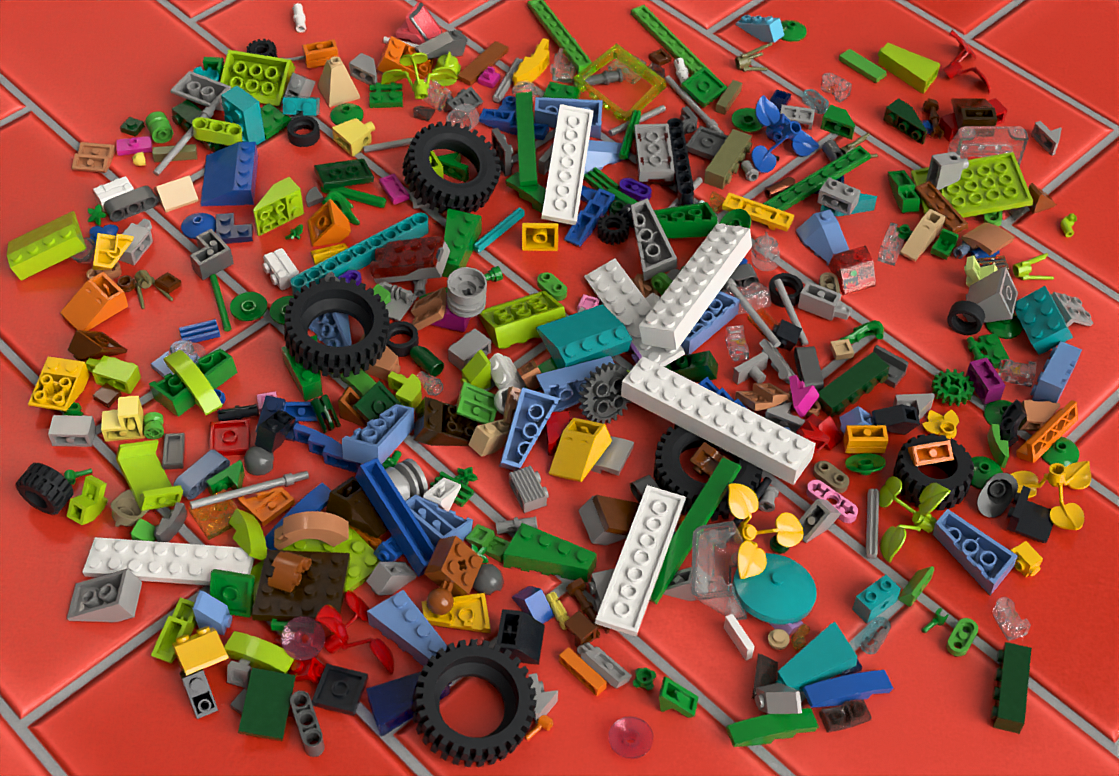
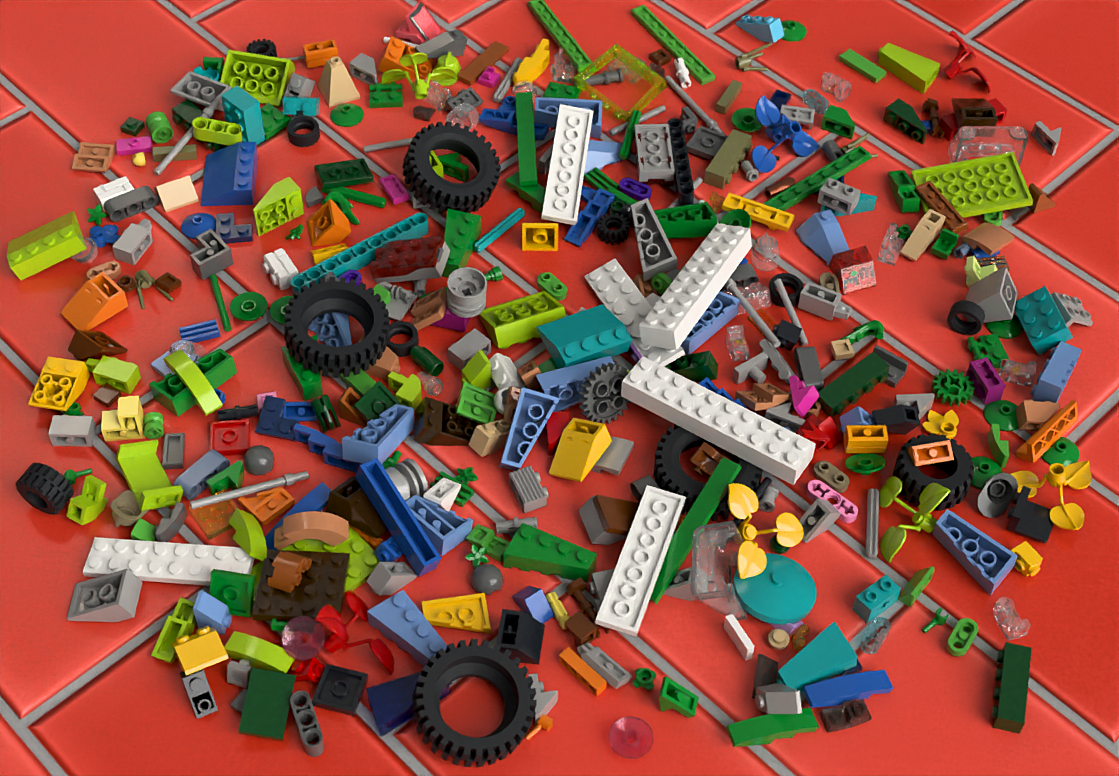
yellow slope [93,233,134,270] -> none
black slope [255,410,296,453] -> none
white pin [292,3,306,33] -> none
light yellow torso [332,119,375,157] -> none
dark orange brick [424,536,484,615] -> none
dark grey plate [491,128,513,176] -> none
bright pink tile [577,294,601,311] -> none
green plate [681,66,727,108] -> none
light grey torso [926,152,969,190] -> none
black tile [1000,399,1027,447] -> none
lime plant [1013,253,1054,281] -> none
lime arm [1060,213,1077,237] -> none

